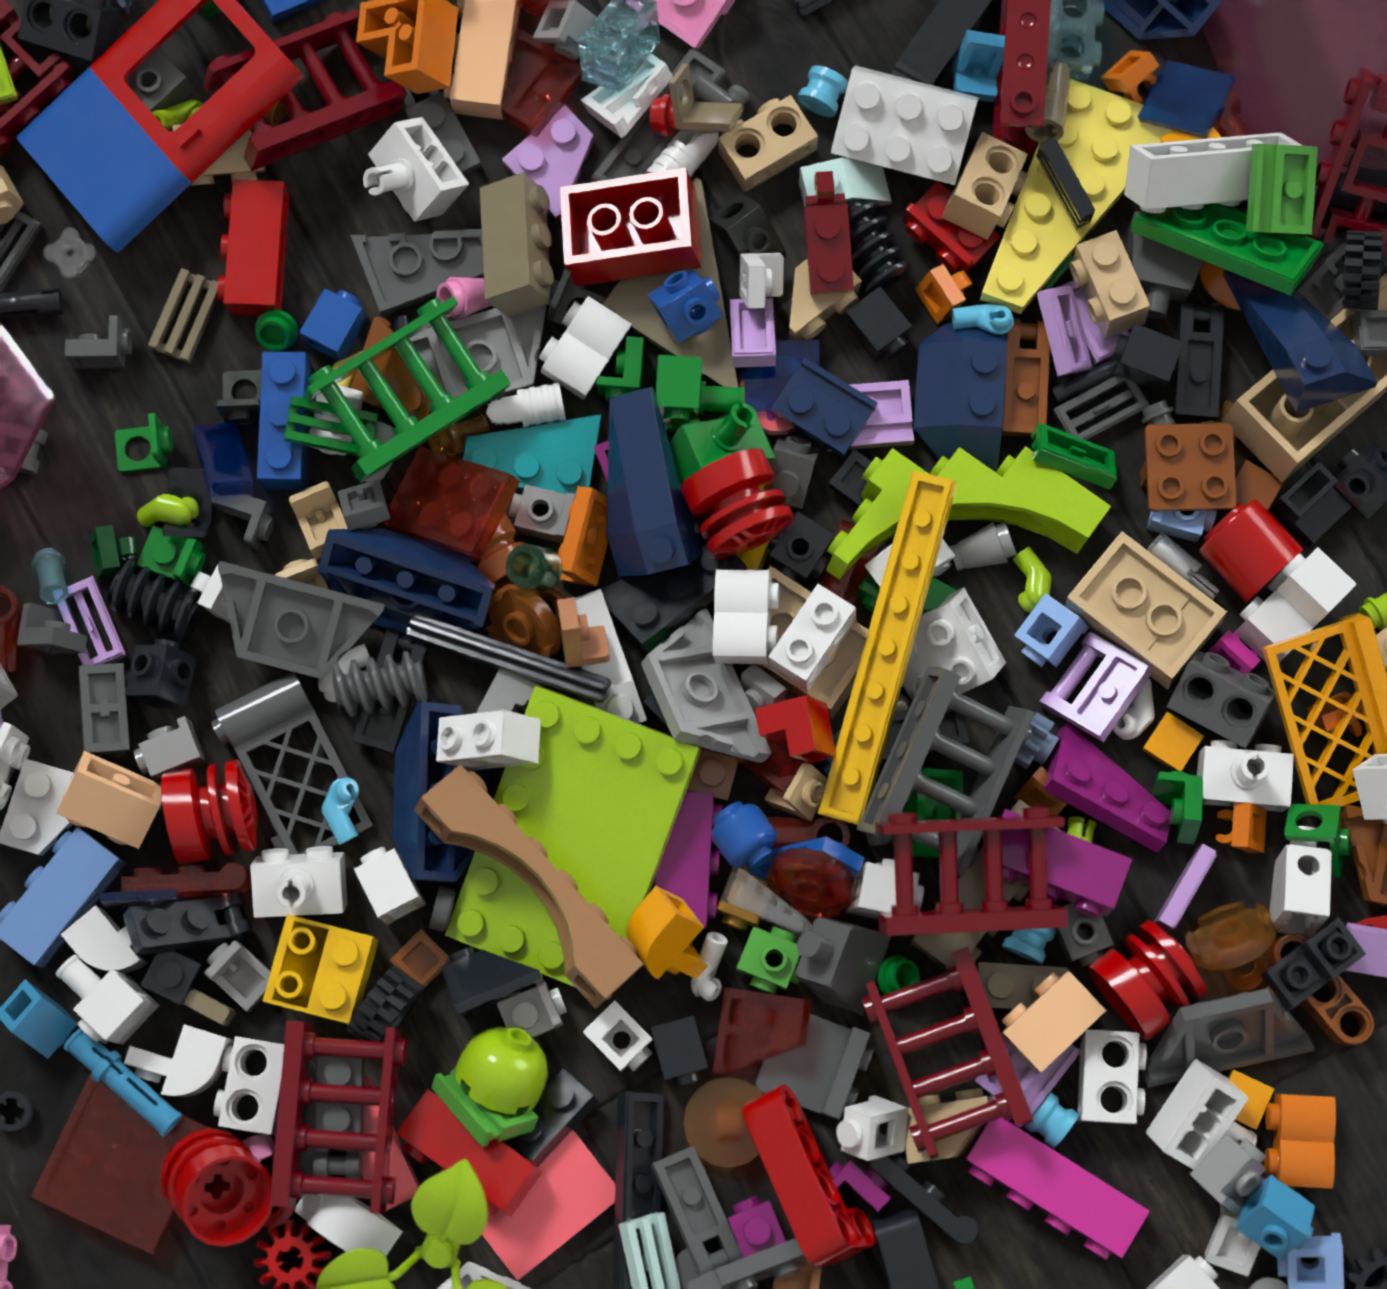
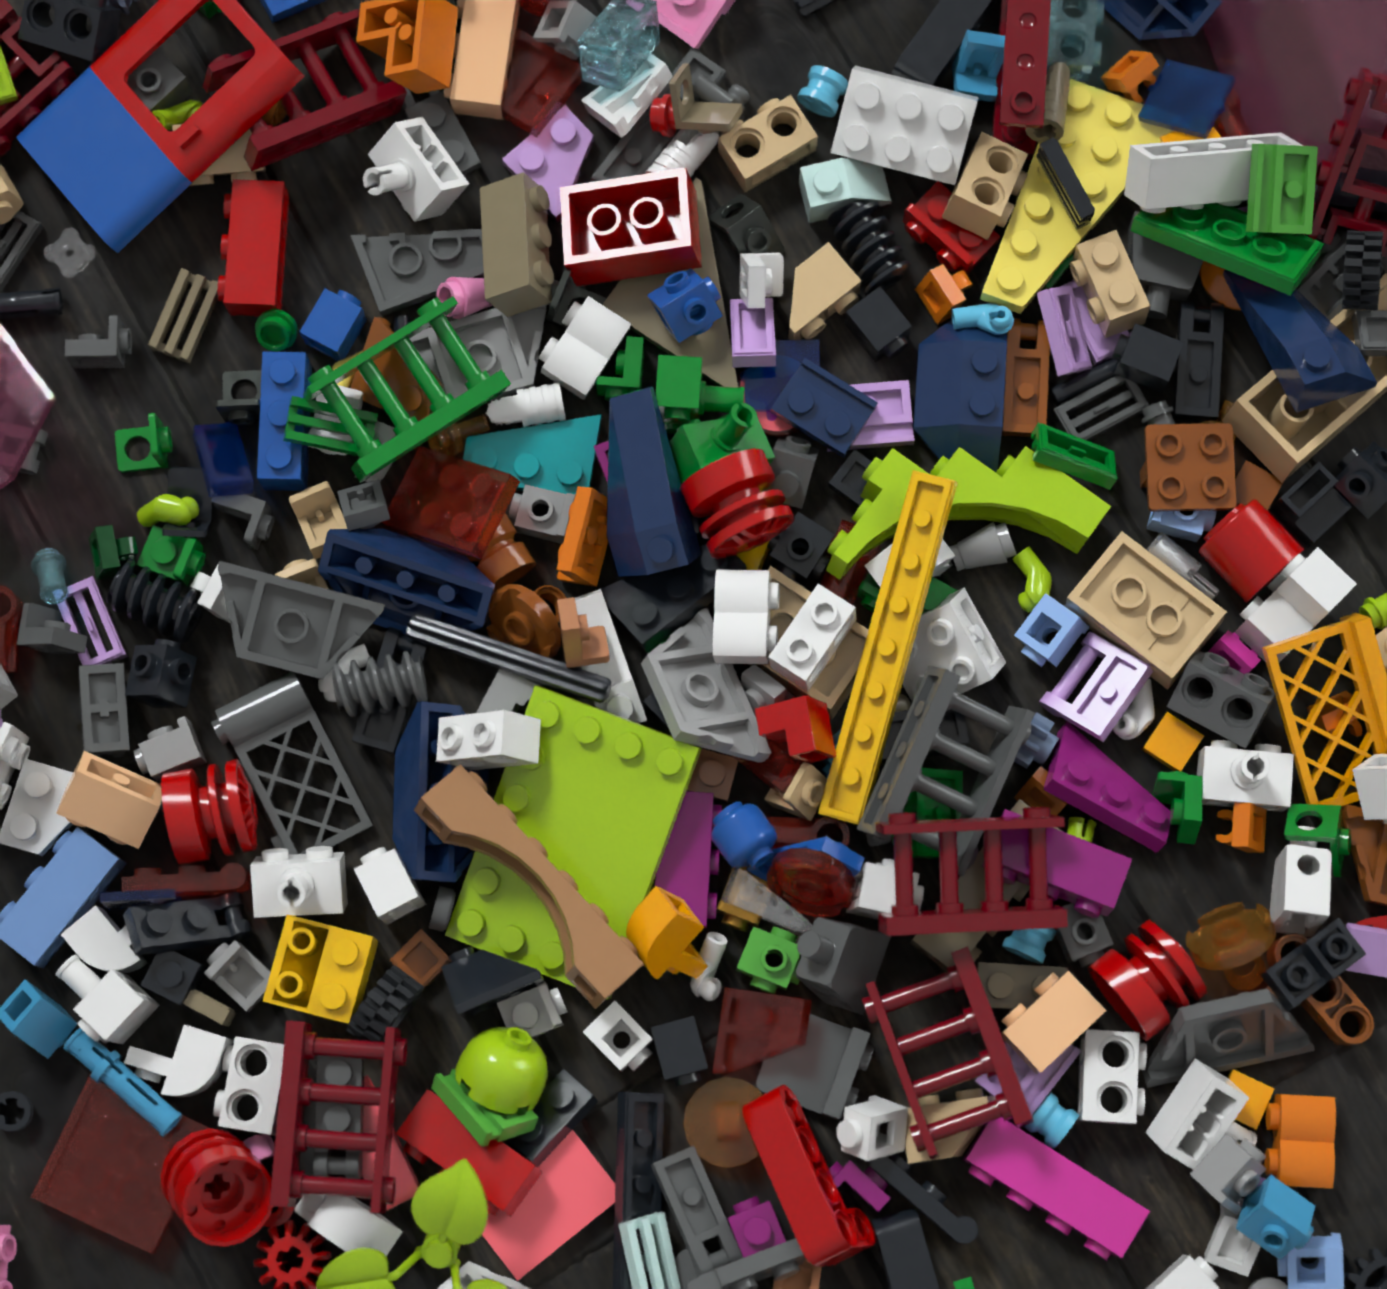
medium azure arm [322,777,359,845] -> none
clear green brick [505,544,562,591] -> none
dark red hinge [804,171,854,295] -> none
green plate [878,955,920,995] -> none
lavender tile [1154,844,1217,932] -> none

